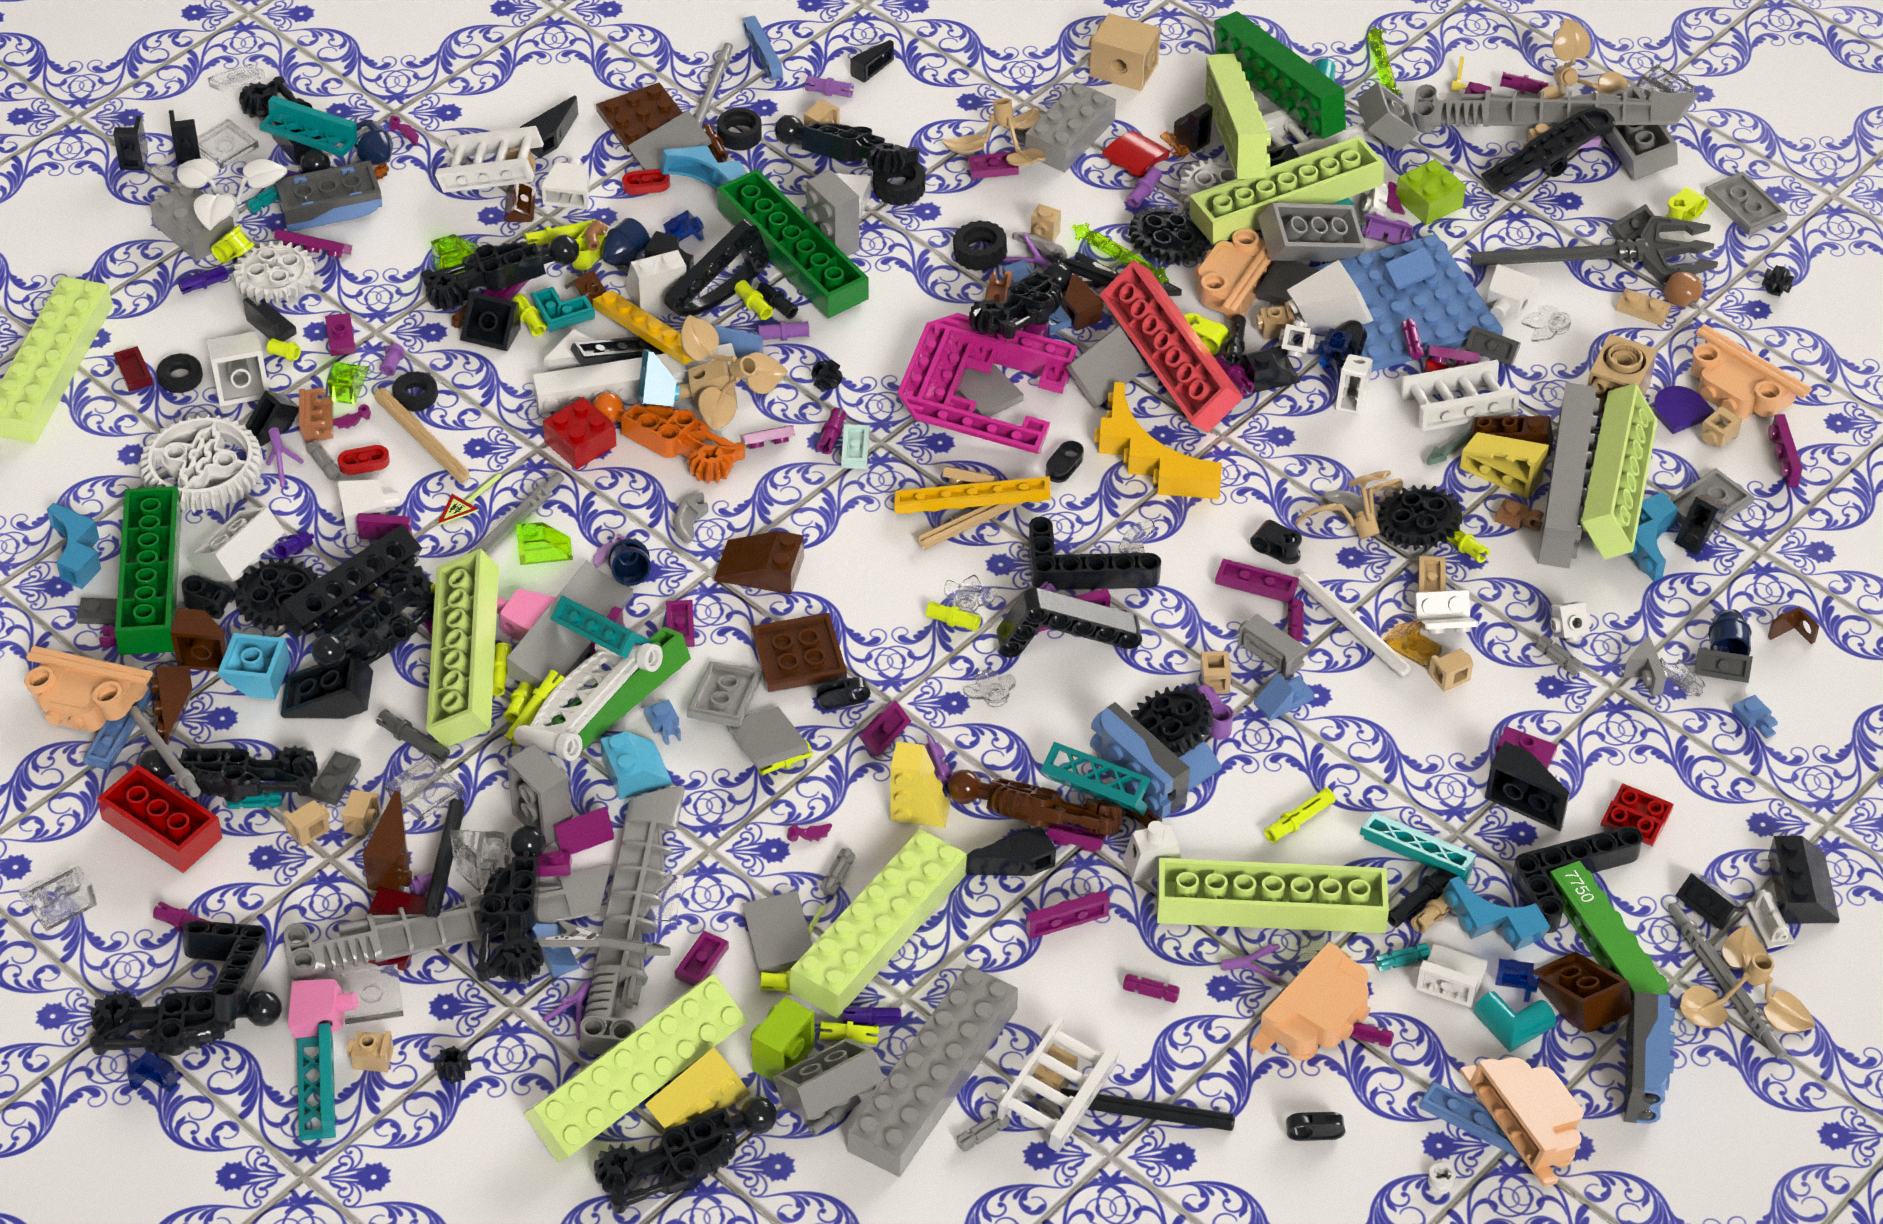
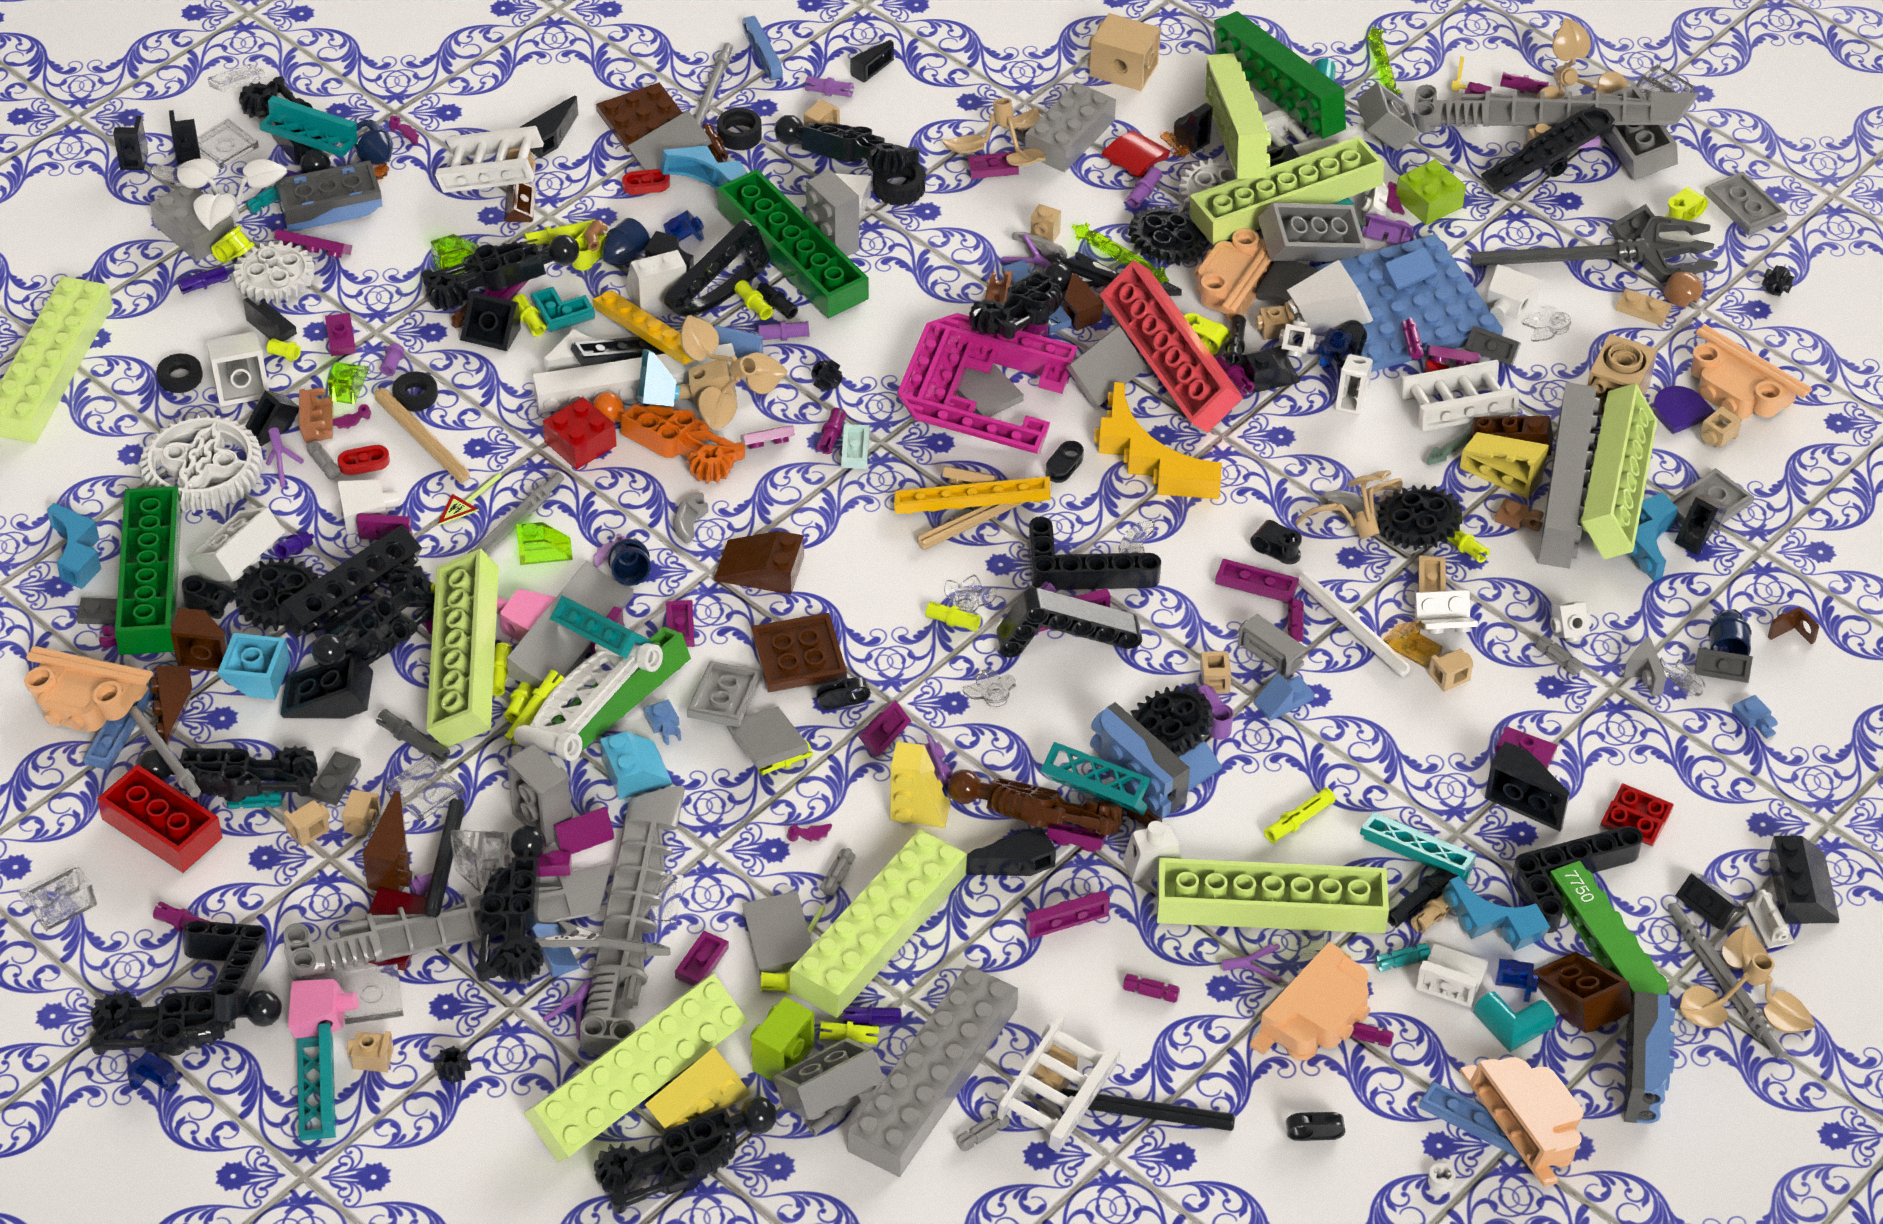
dark red tile [113,346,153,392] -> none
white torso [541,158,590,210] -> none
reddish brown bracket [564,269,606,307] -> none
black tyre [953,220,1007,271] -> none
magenta plate [1768,414,1802,487] -> none

